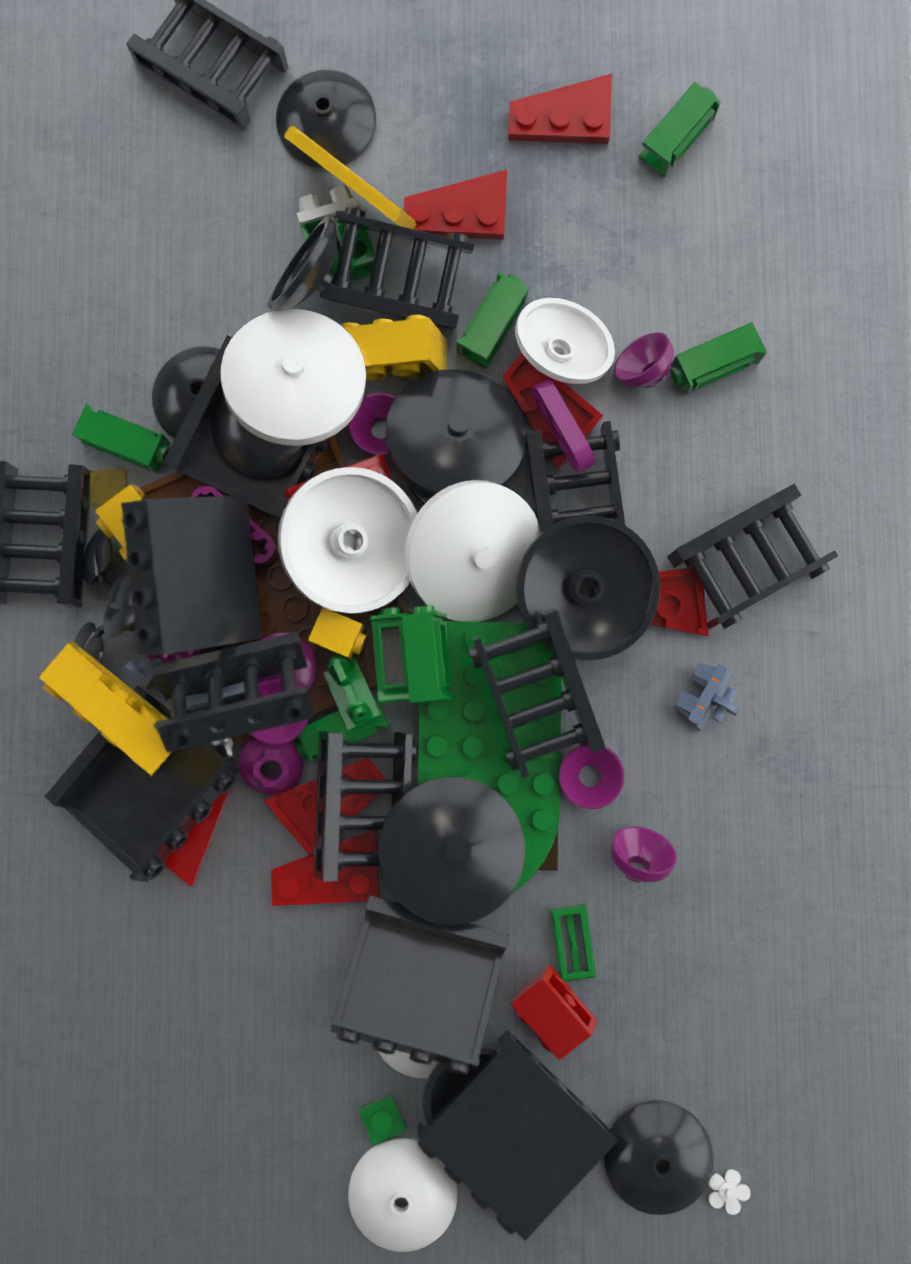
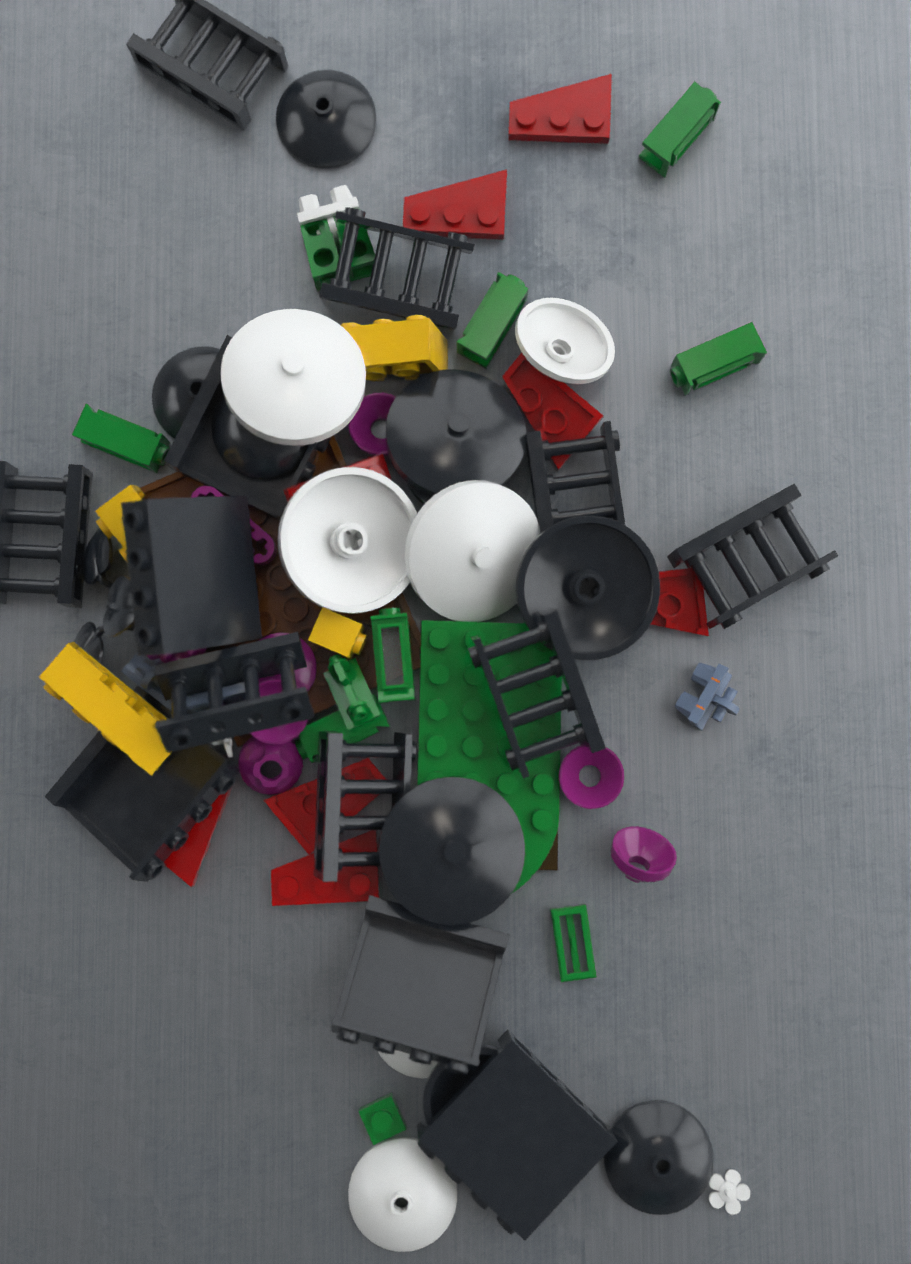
clear yellow tile [90,468,128,507] -> none
black dish [267,216,337,311] -> none
yellow tile [284,126,416,229] -> none
green window [402,606,455,704] -> none
red brick [511,965,598,1061] -> none
magenta beam [532,379,595,473] -> none
magenta piece [614,332,674,388] -> none

